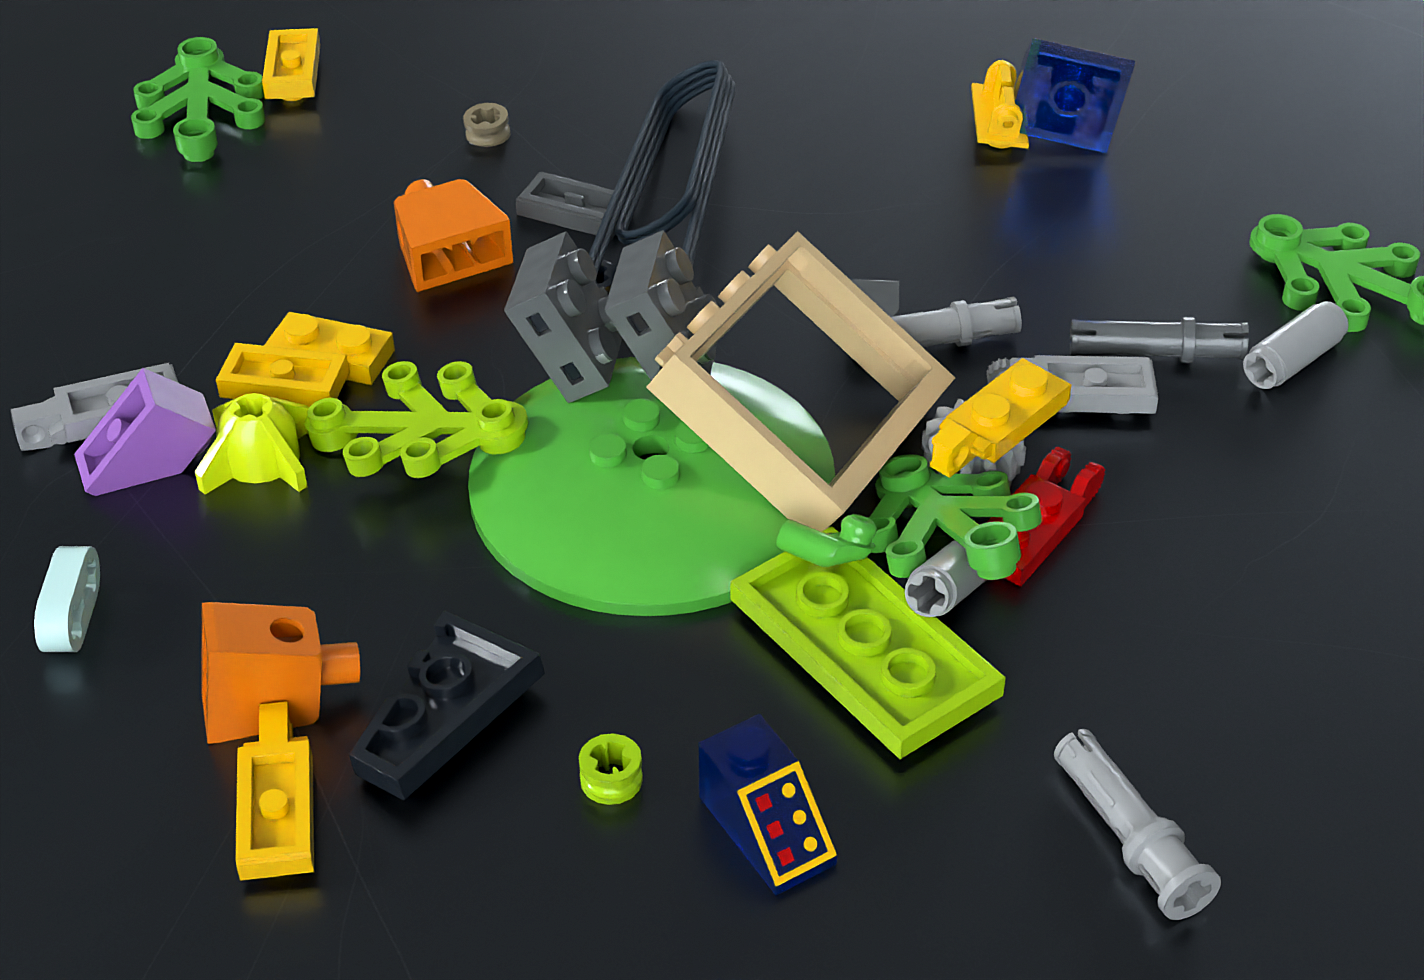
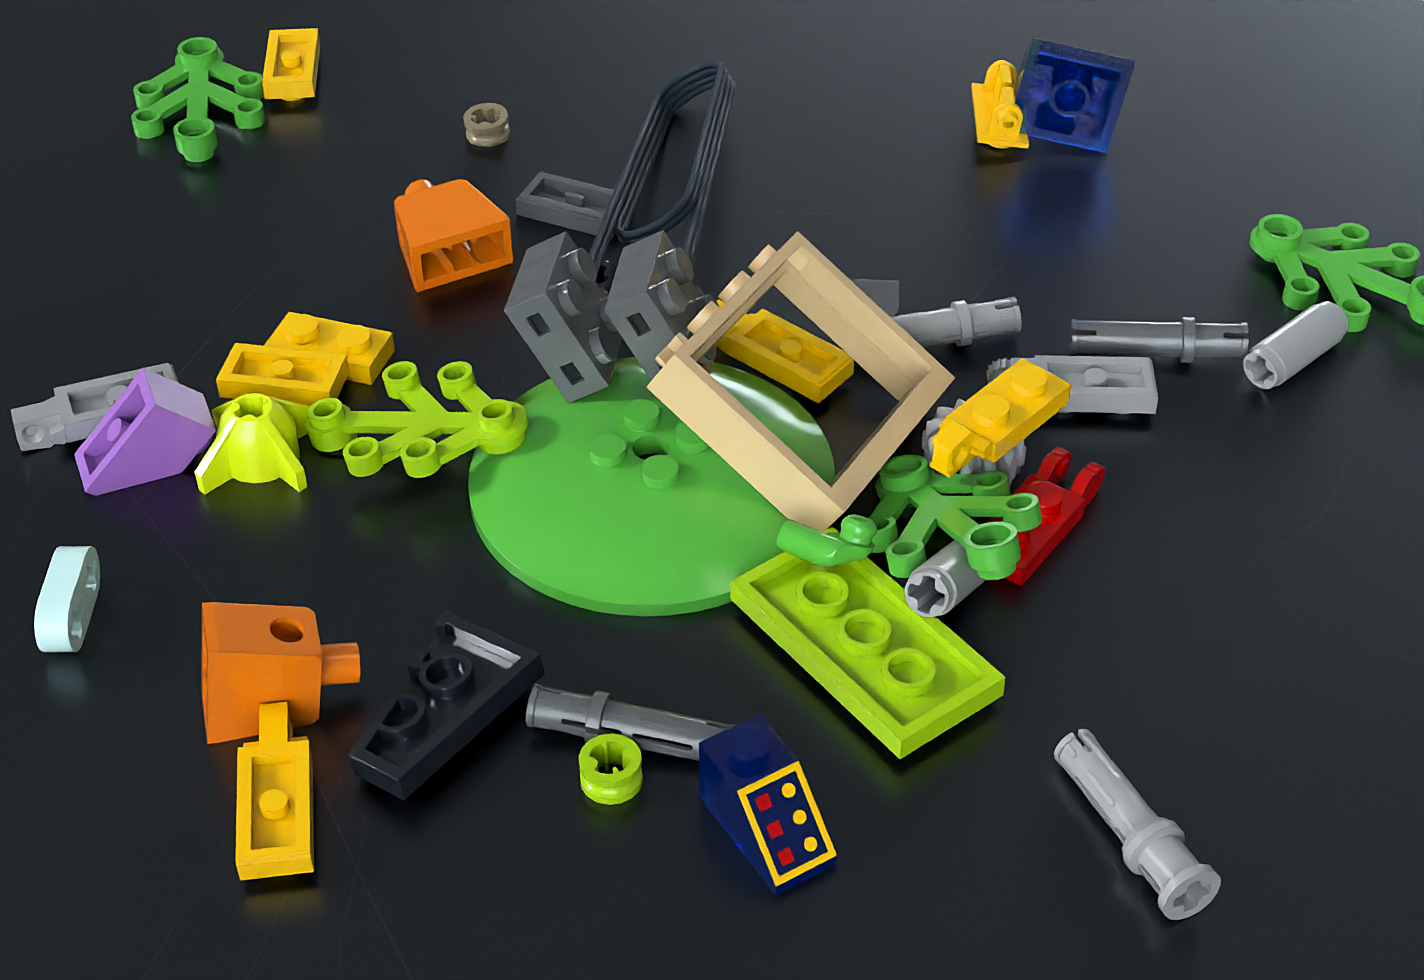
none -> dark grey pin [526,683,738,769]
none -> yellow hinge [716,299,855,403]

